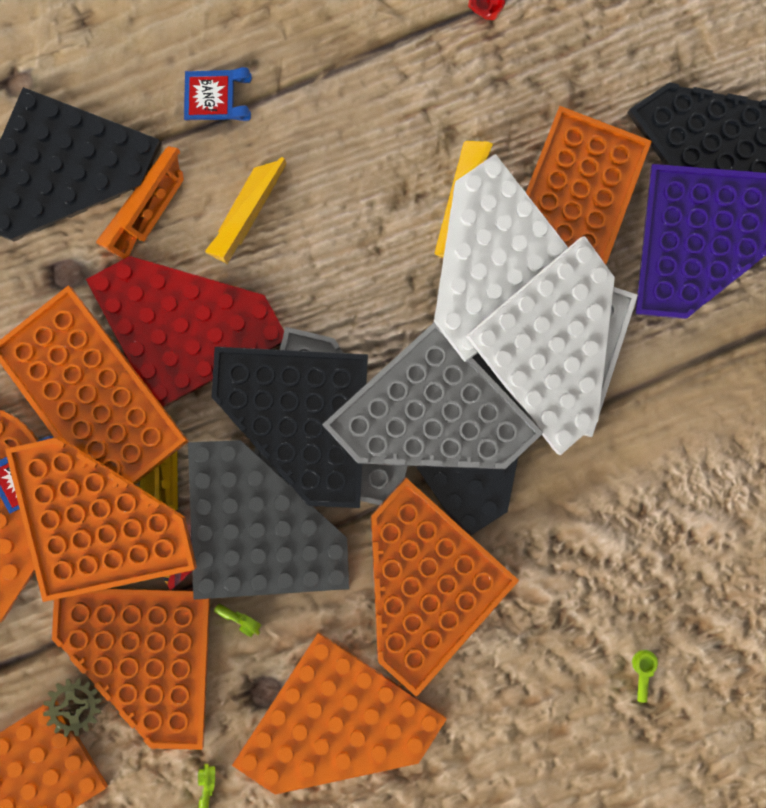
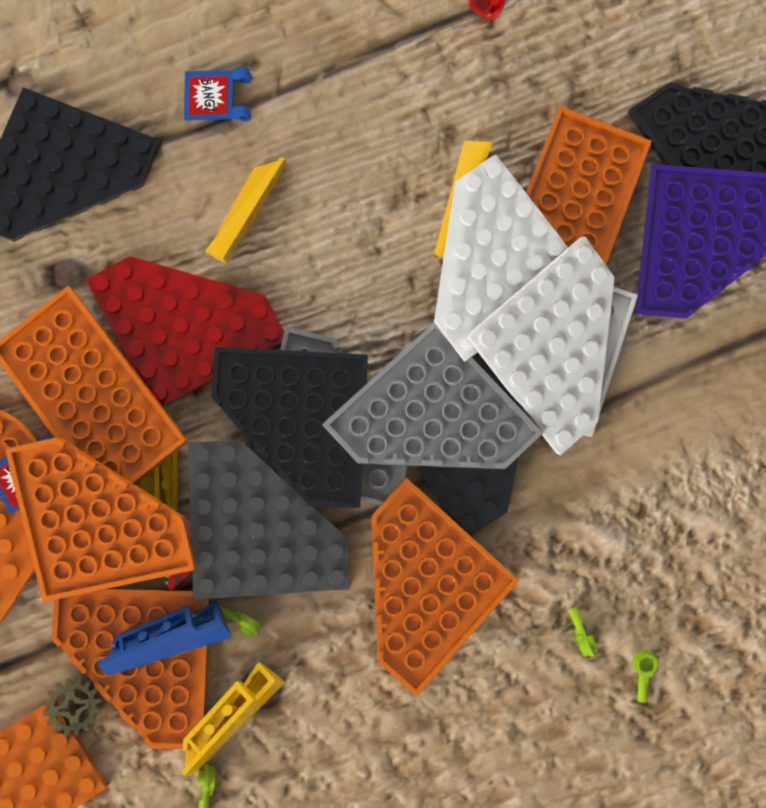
orange wedge [96,146,184,259] -> none
orange plate [232,632,447,795] -> none
none -> blue wedge [98,601,231,675]
none -> yellow wedge [182,662,285,776]
none -> lime plate [568,606,598,657]

